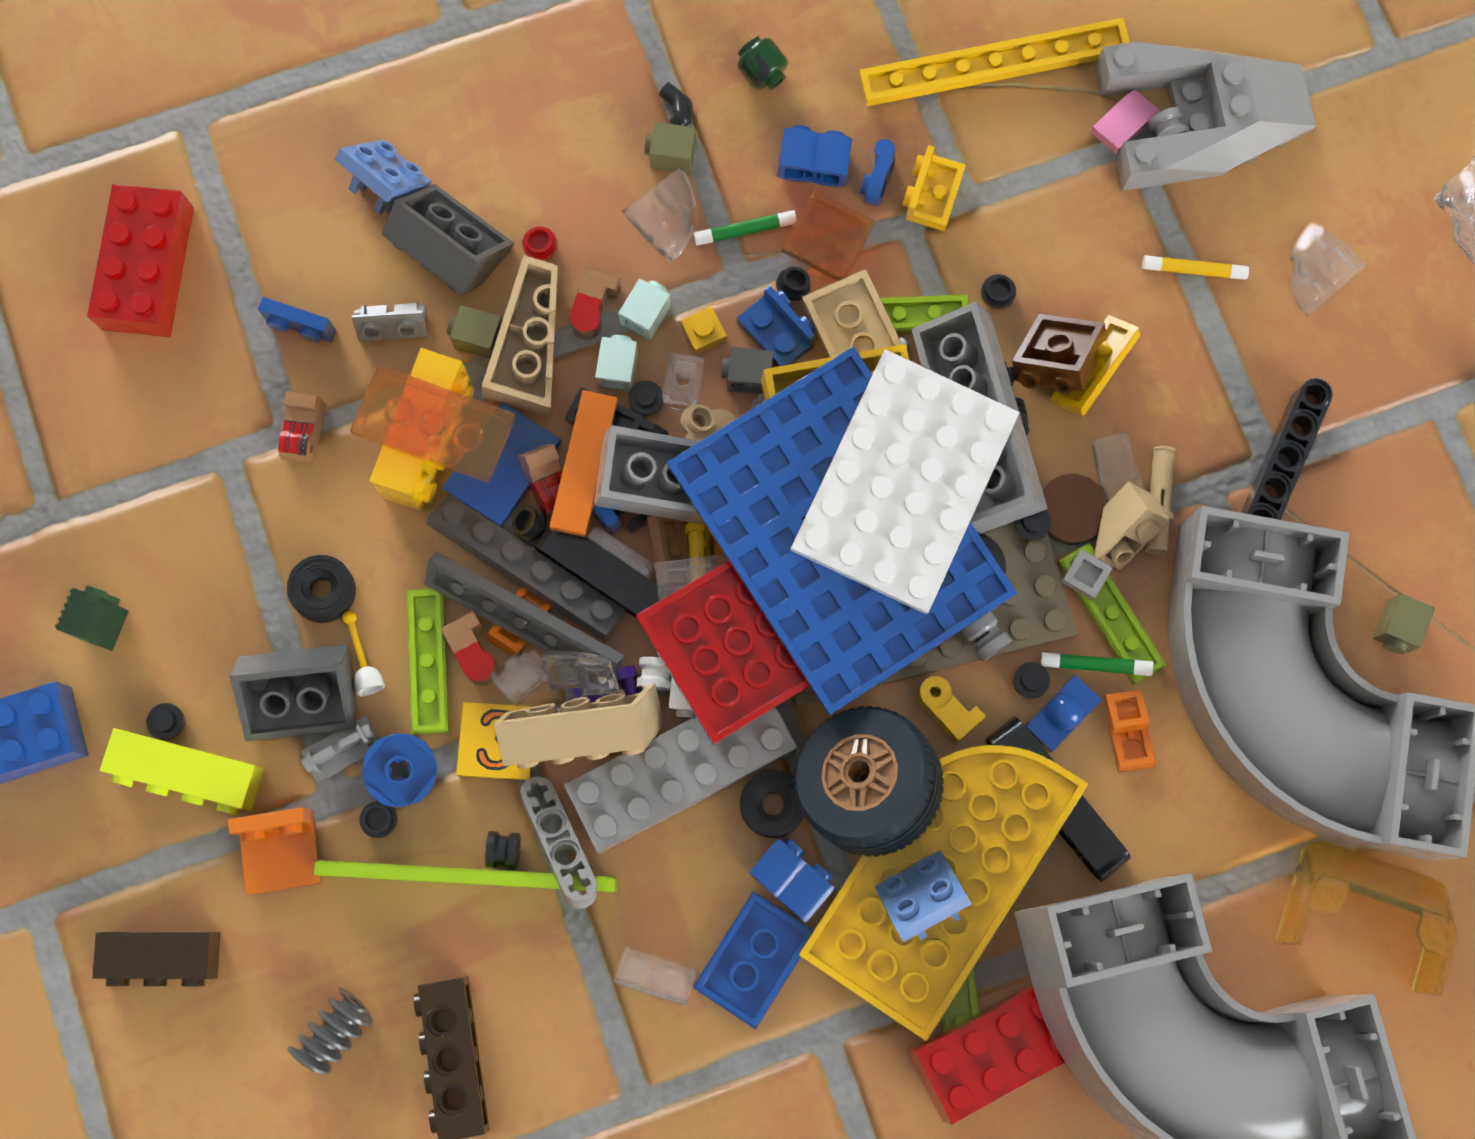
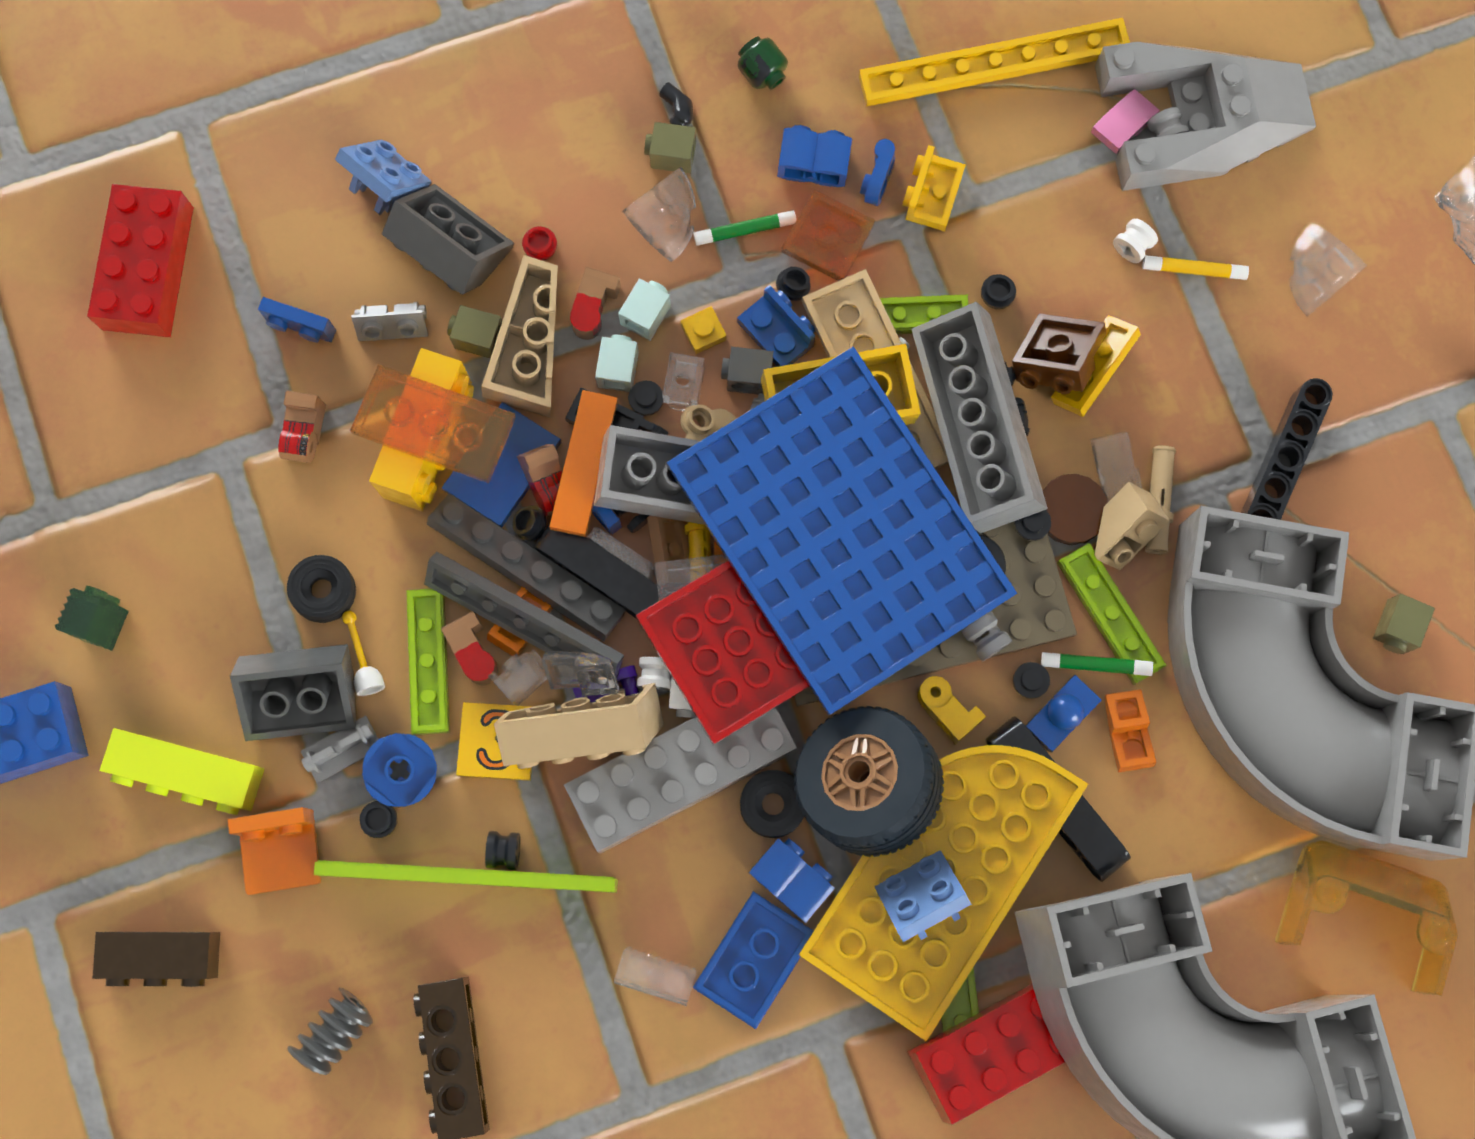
black plate [146,703,185,740] -> none
light grey beam [521,776,598,909] -> none
white plate [790,349,1020,614] -> none
light grey plate [1061,549,1113,601] -> none
none -> white wheel [1113,219,1158,263]

